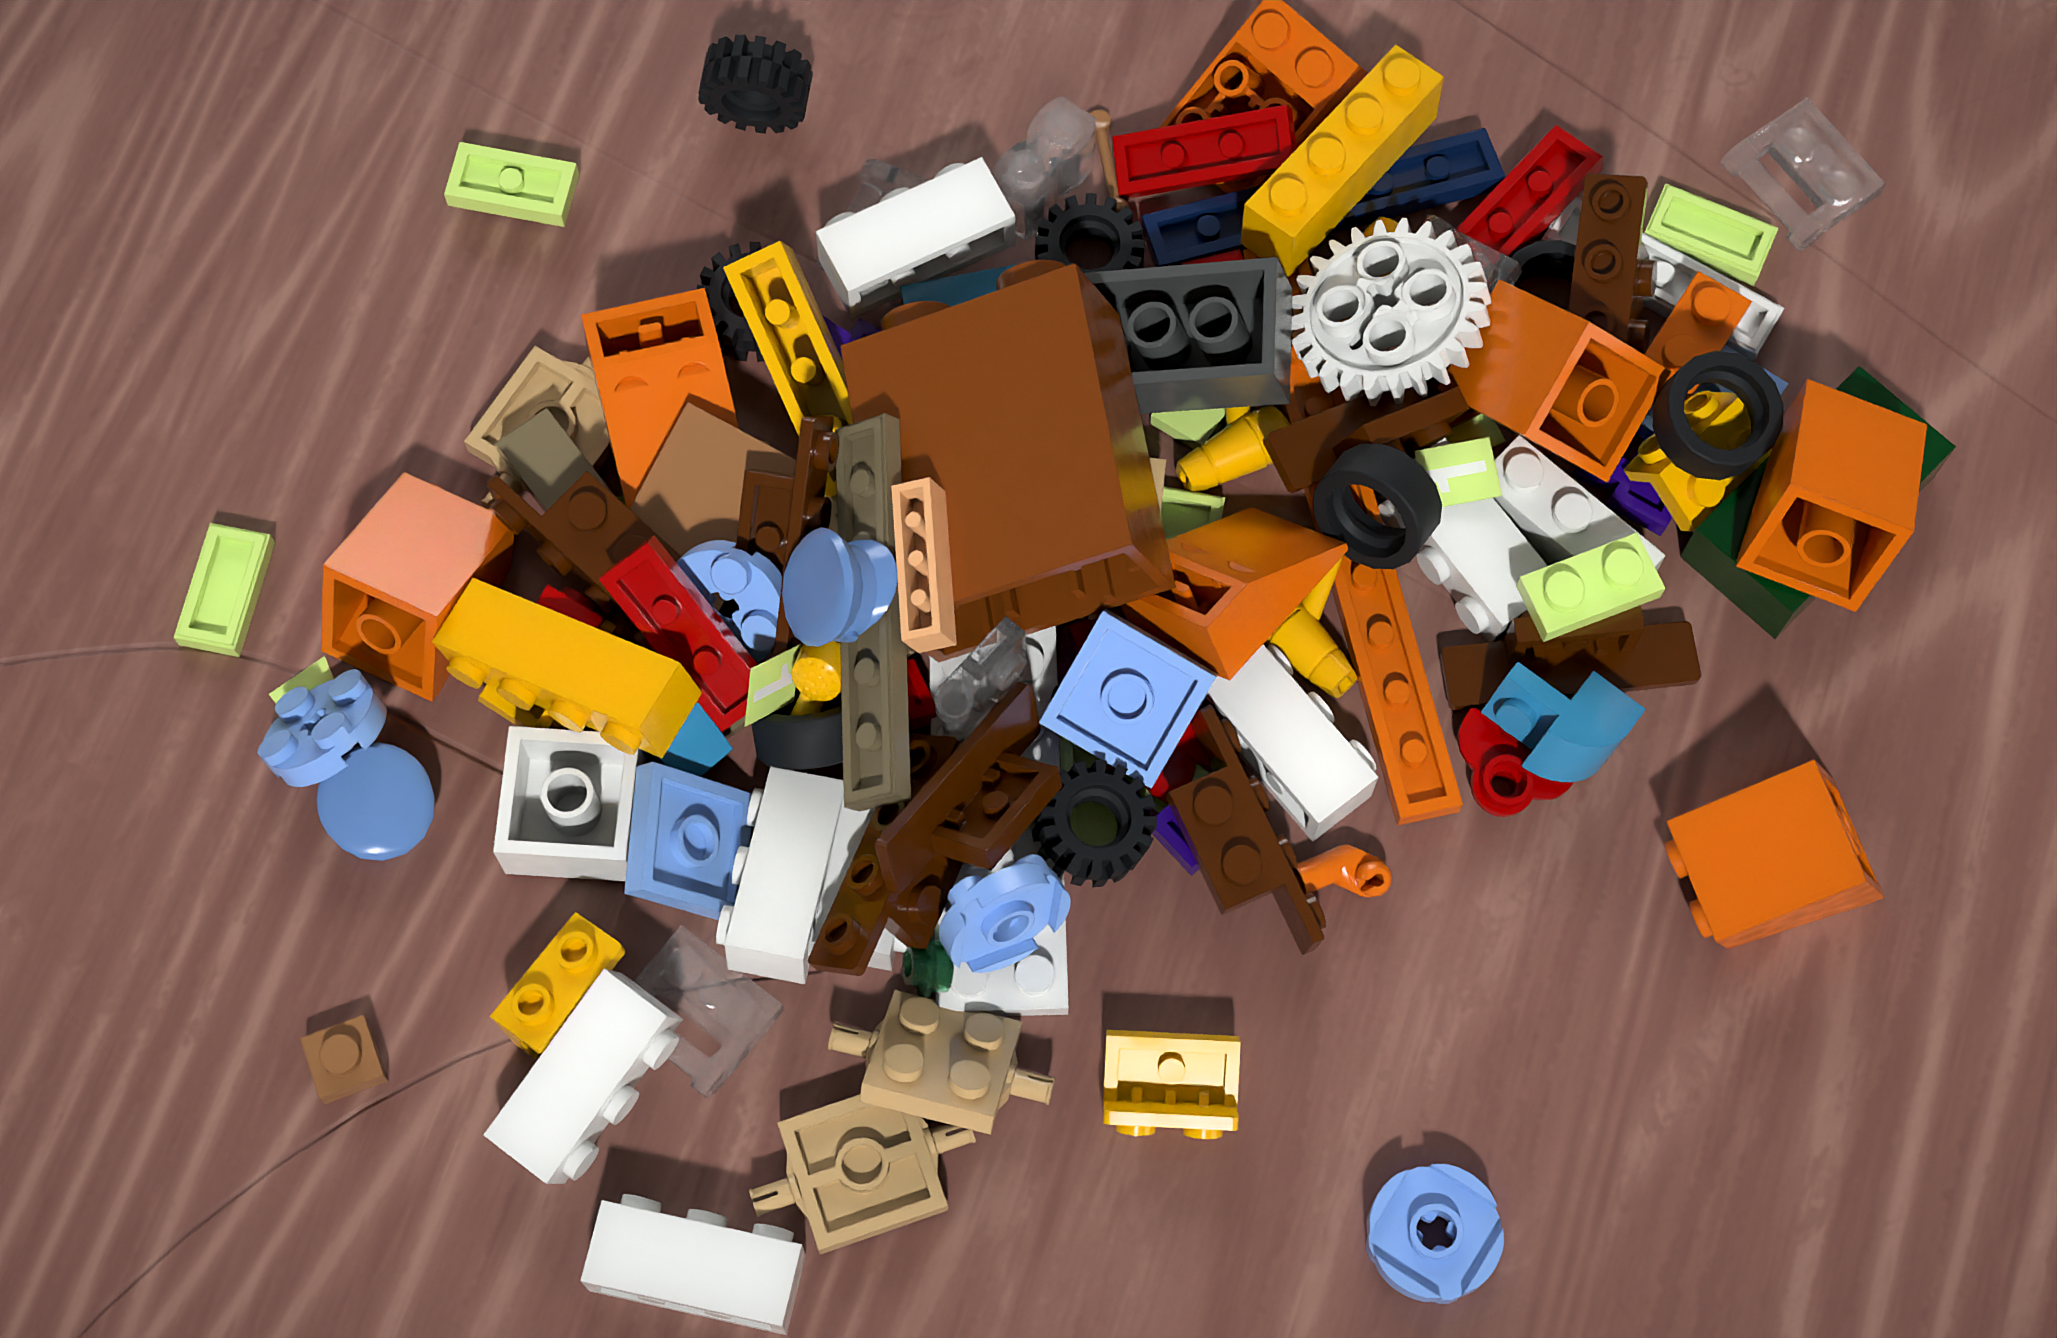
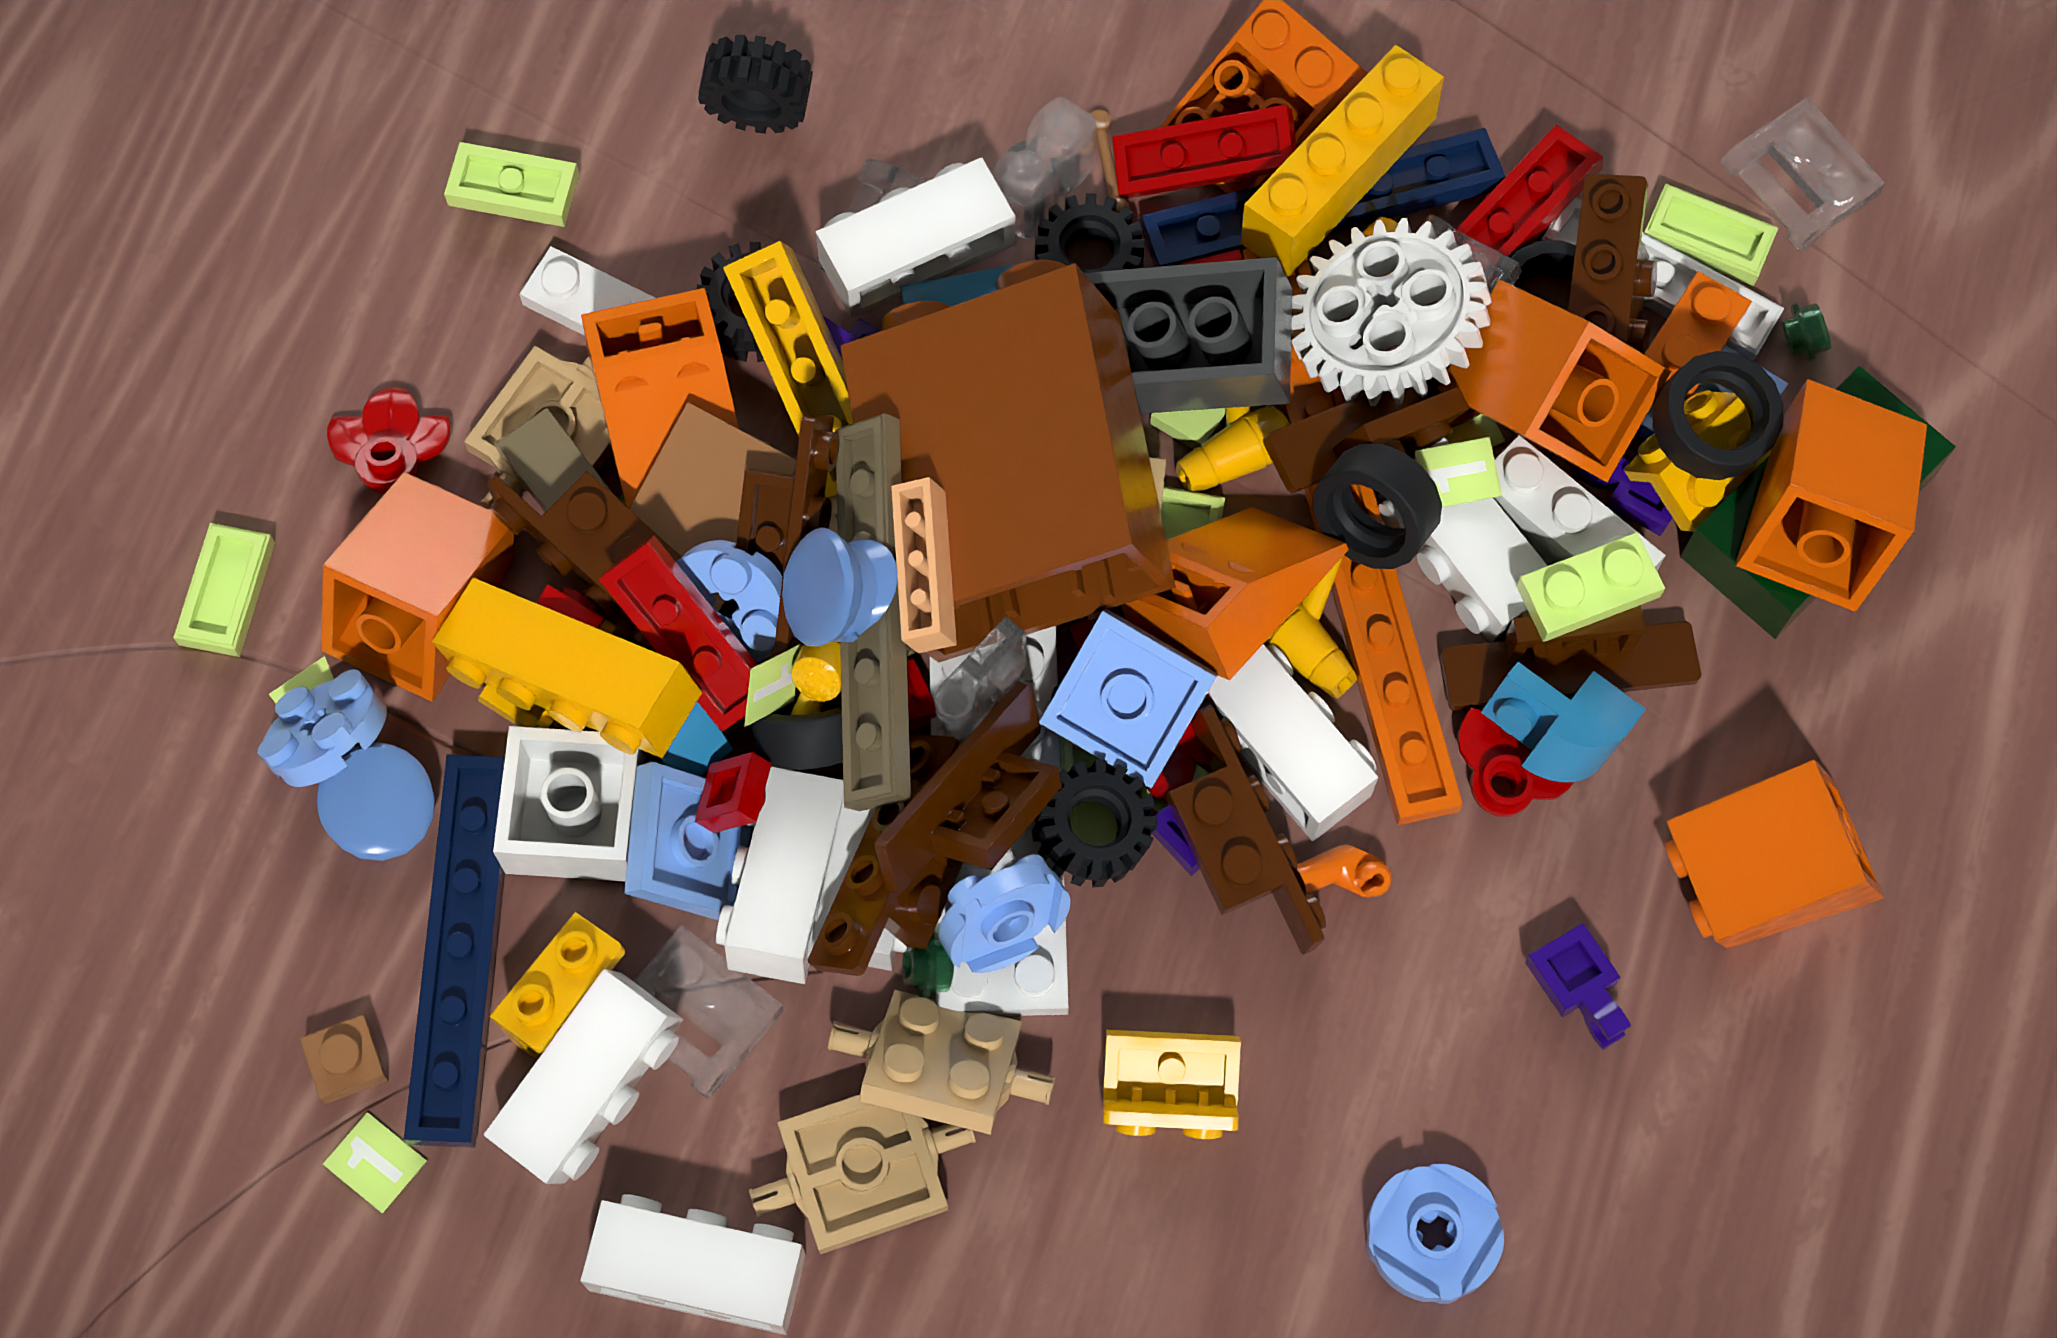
none -> yellowish green sticker [323,1112,427,1214]
none -> red plate [327,386,451,494]
none -> dark blue plate [404,755,505,1148]
none -> white plate [519,246,655,336]
none -> red plate [695,752,772,833]
none -> dark purple plate [1525,923,1631,1050]
none -> clear green plate [1782,303,1831,361]

